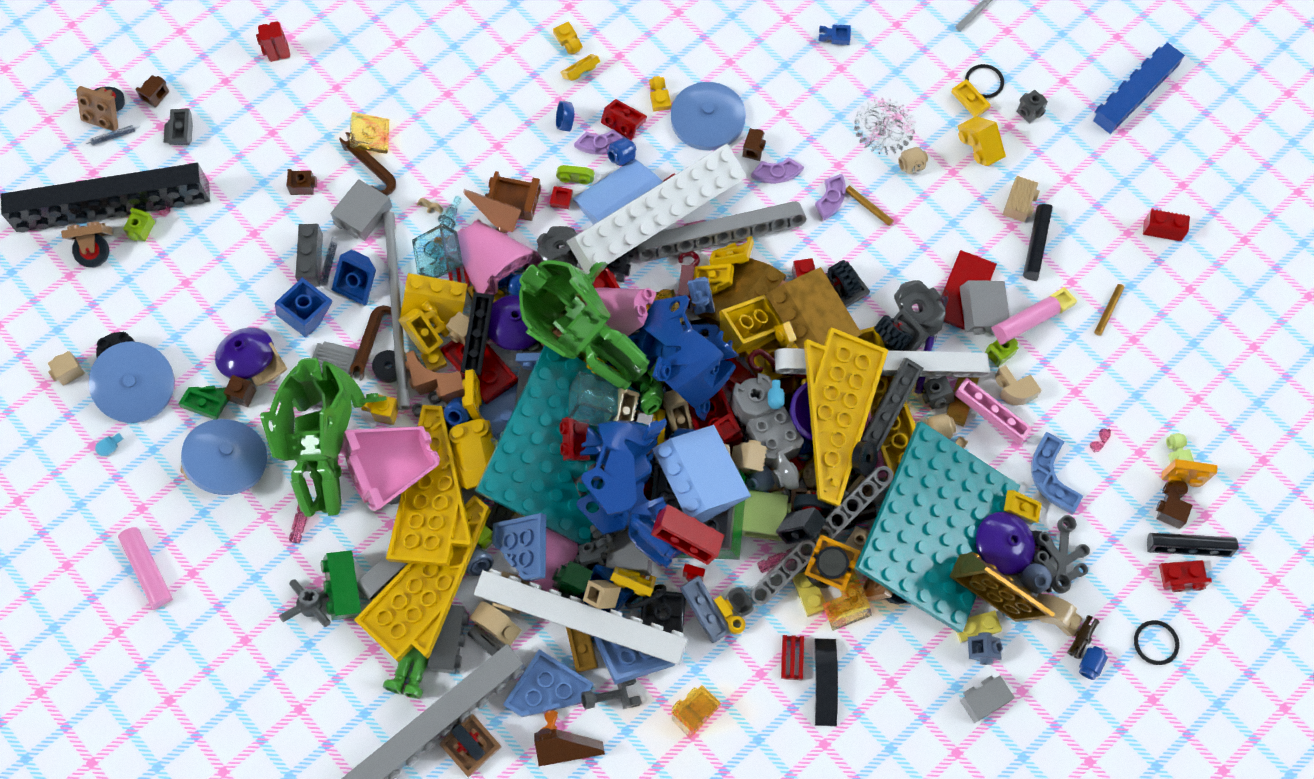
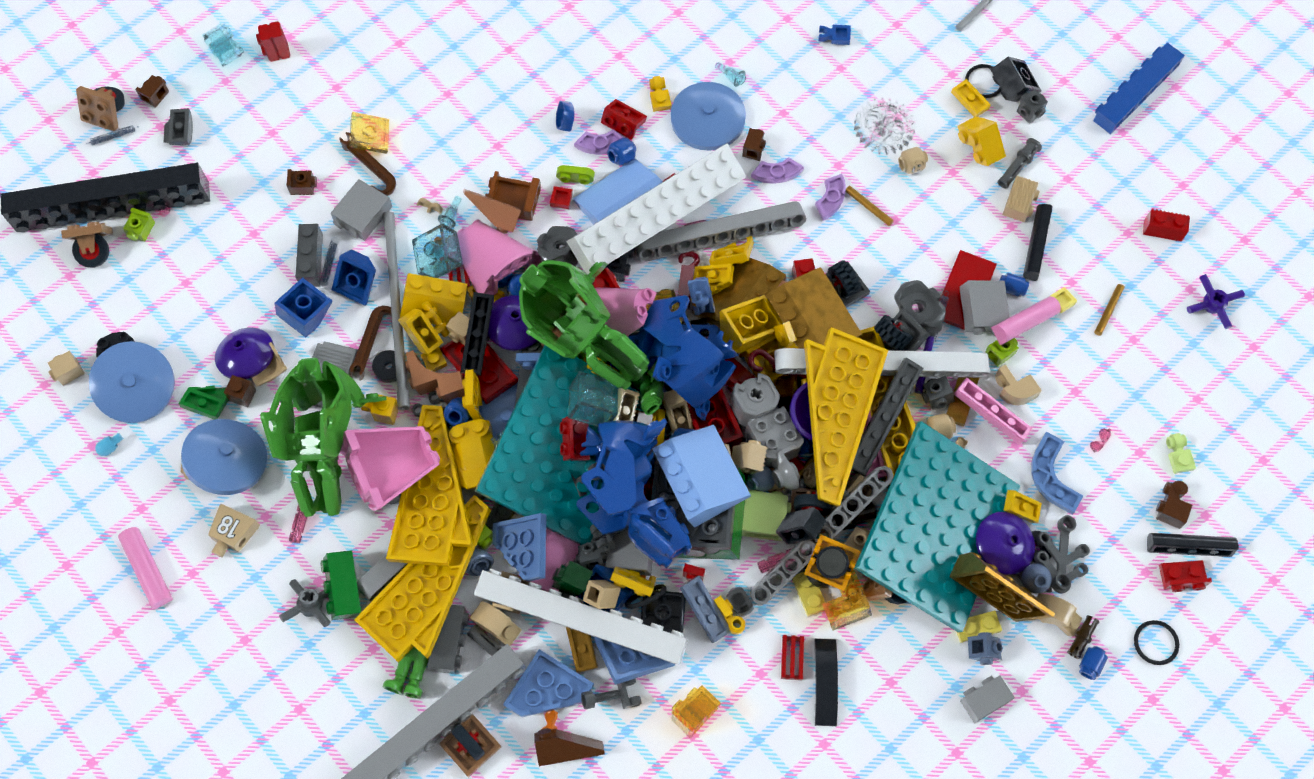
yellow plate [553,21,583,54] -> none
yellow plate [560,54,601,81] -> none
red brick [651,504,724,565] -> none
red plate [712,413,741,443] -> none
medium azure cylinder [768,380,785,410] -> none
black piece [852,440,878,475] -> none
light orange plate [1161,459,1218,487] -> none
none -> clear light blue brick [201,23,244,67]
none -> tan torso [208,504,260,558]
none -> clear light blue cone [714,61,746,87]
none -> black slope [990,56,1042,102]
none -> dark grey pin [997,138,1042,189]
none -> blue brick [999,272,1030,297]
none -> dark purple bar [1186,274,1245,330]

